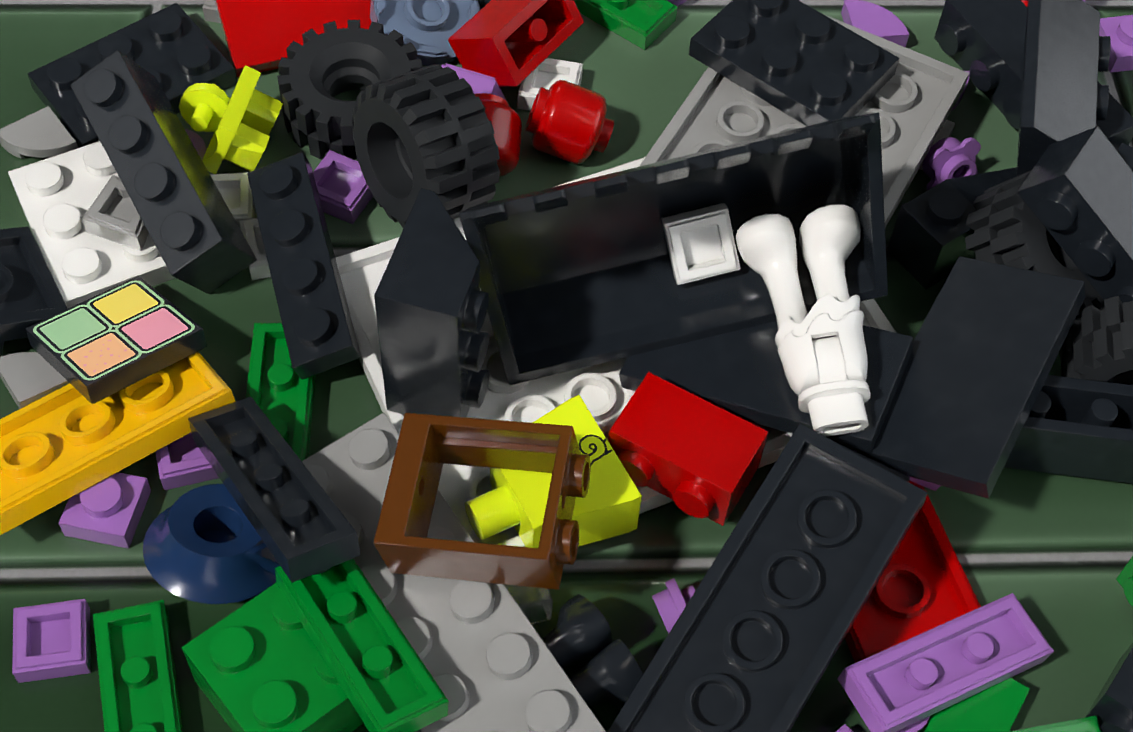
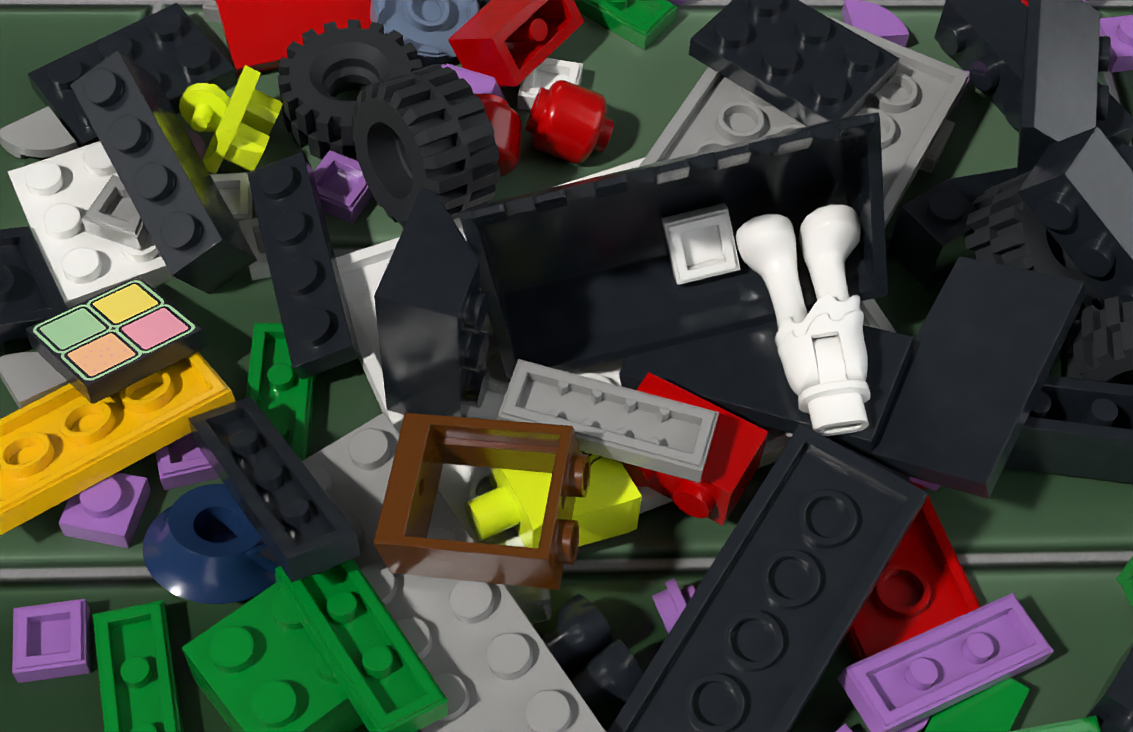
medium lavender plate [922,137,981,190] -> none
none -> light grey plate [497,359,719,483]

